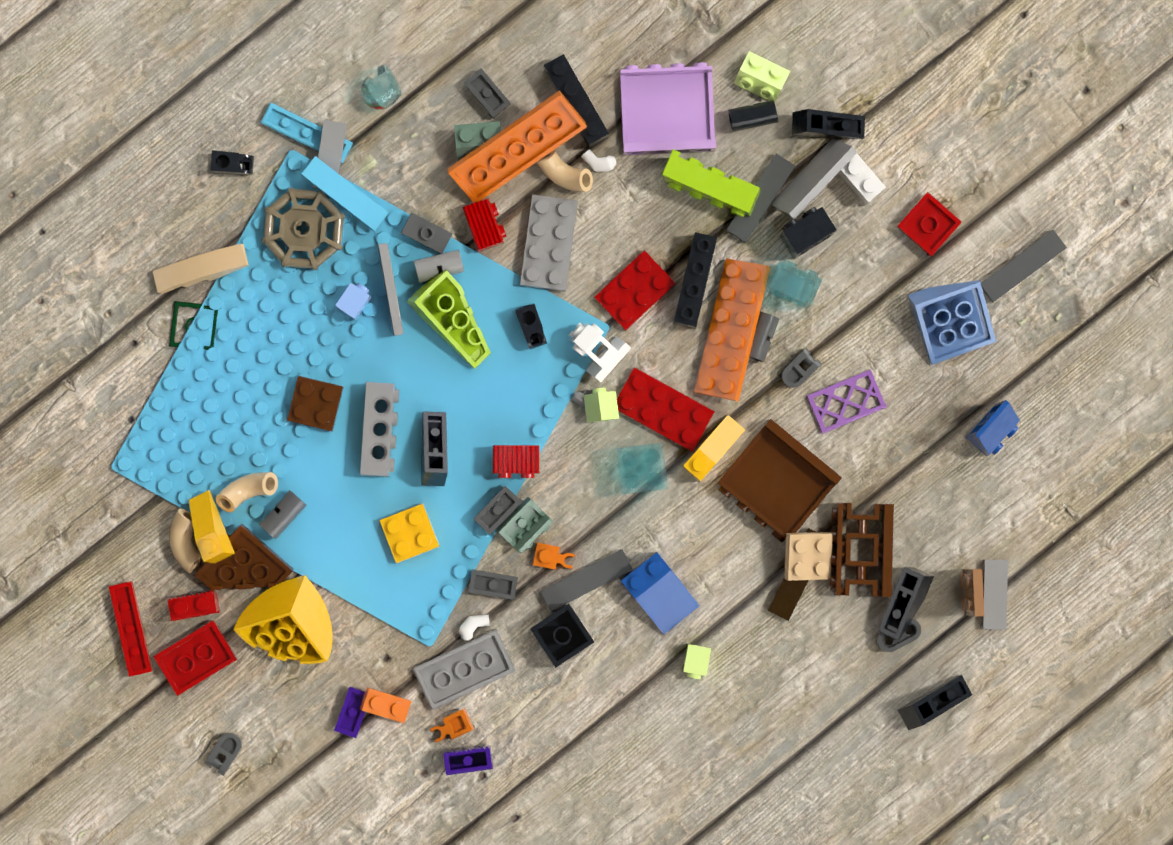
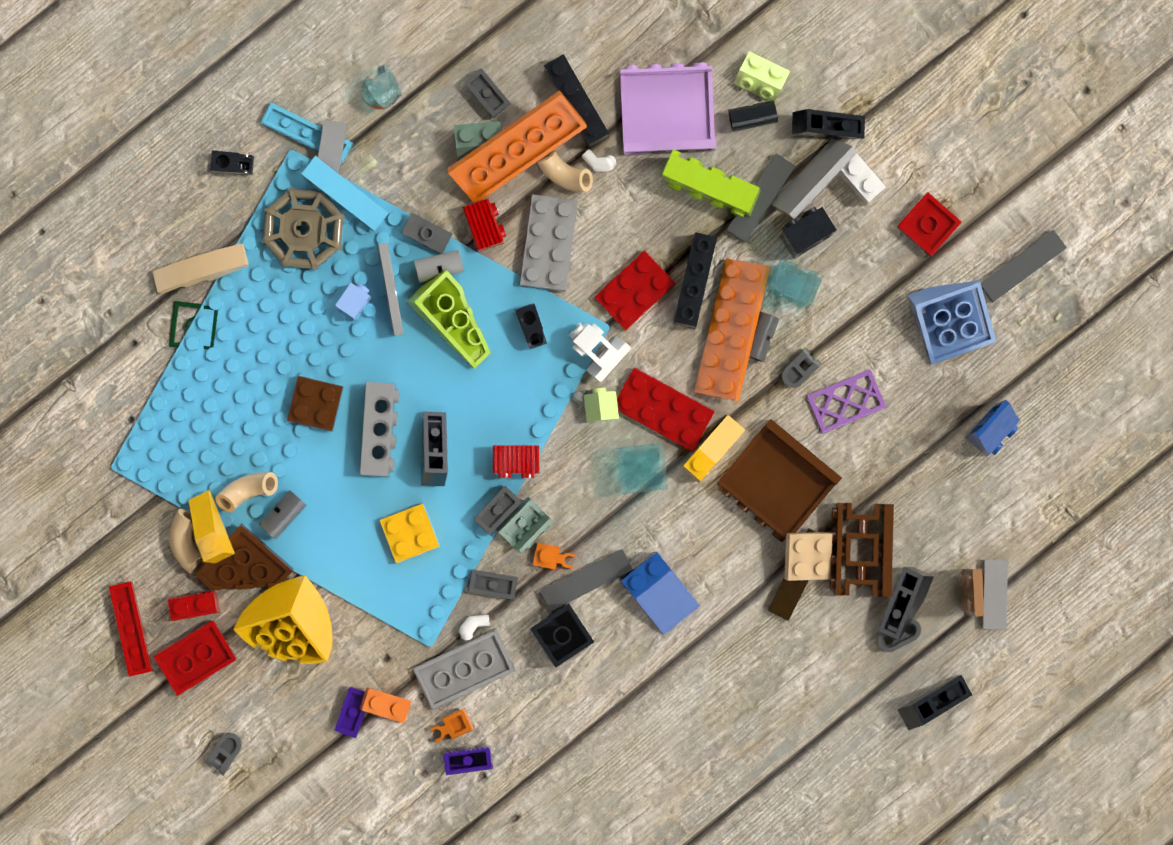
yellowish green brick [683,644,711,679] -> none

